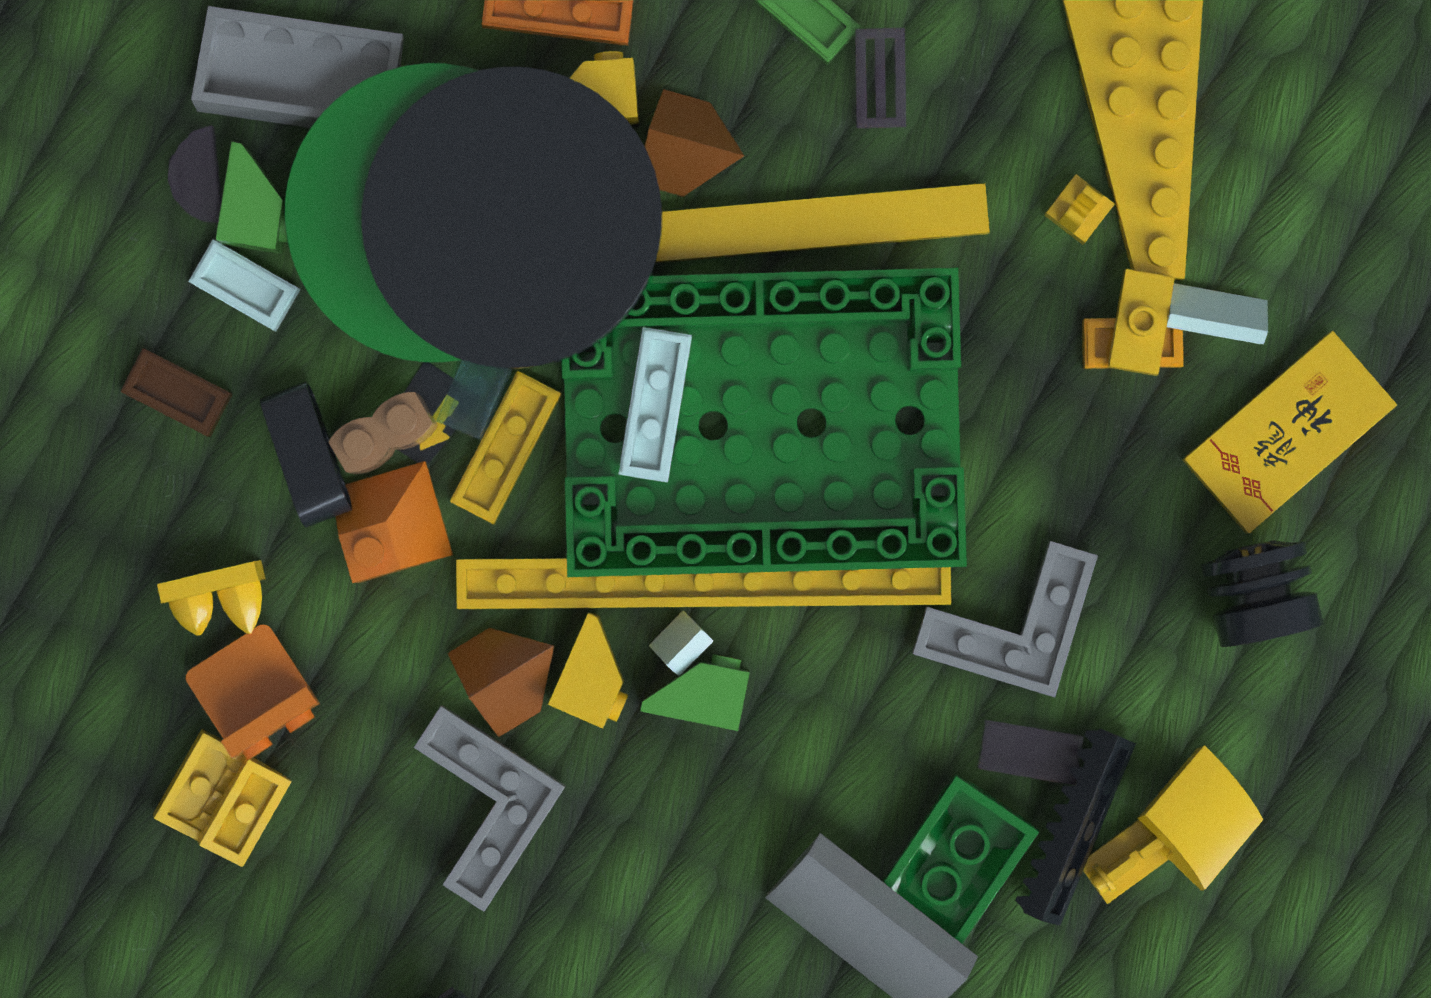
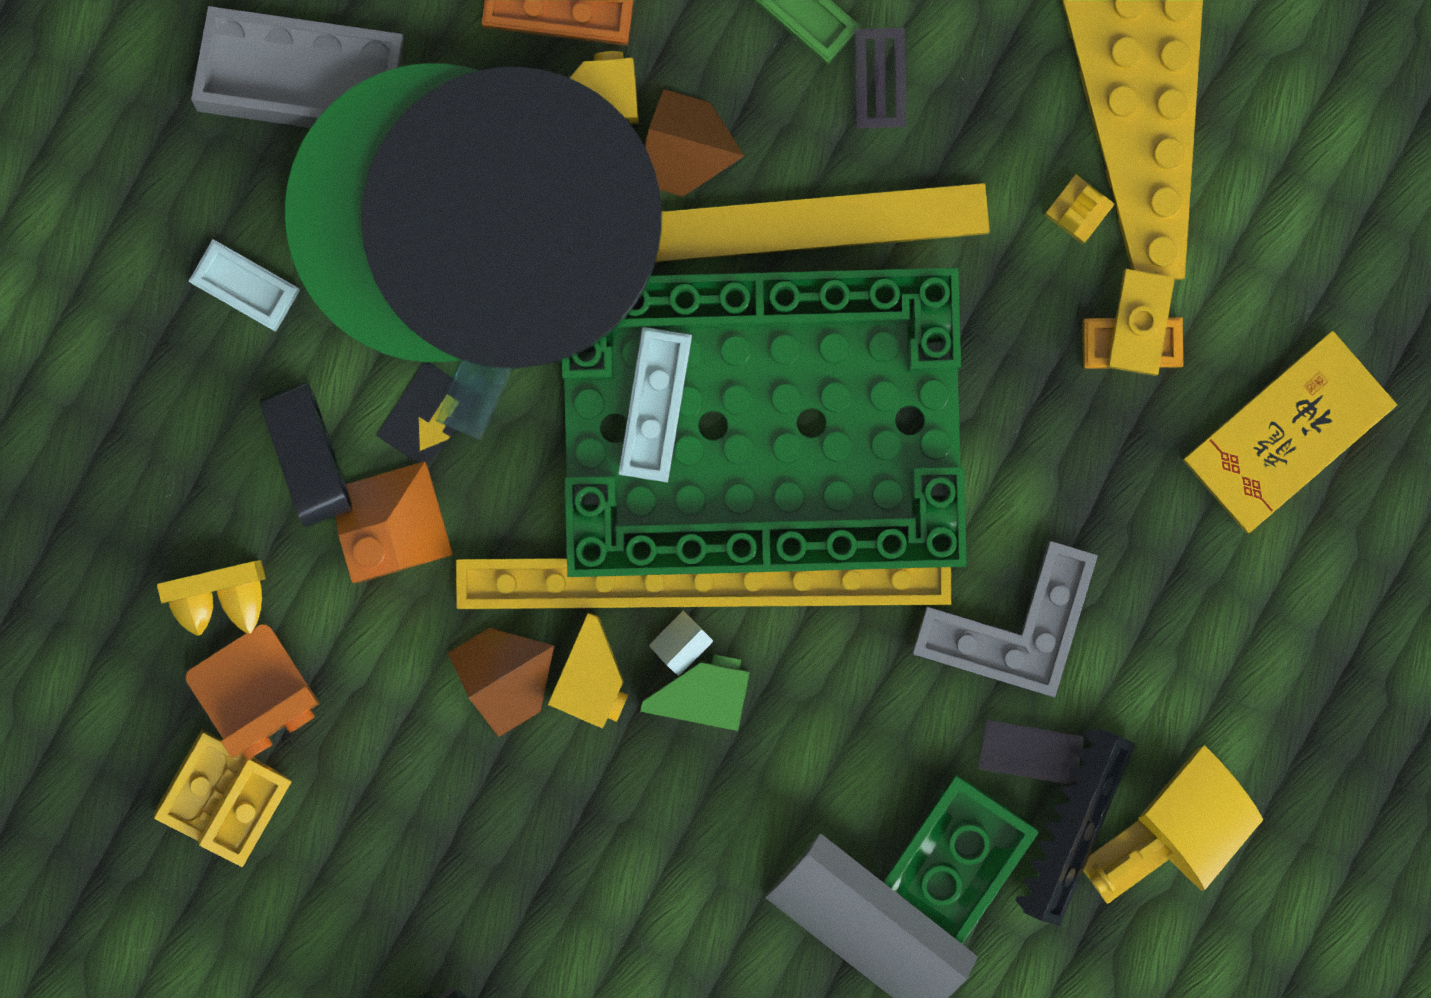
reddish brown tile [120,348,233,437] -> none
tile [168,125,222,224] -> none
bright green slope [216,142,288,254] -> none
medium nougat brick [329,392,438,474] -> none
light grey plate [414,705,566,912] -> none
yellow tile [450,371,562,524] -> none
light aqua tile [1167,283,1268,344] -> none
black wheel [1201,540,1324,647] -> none

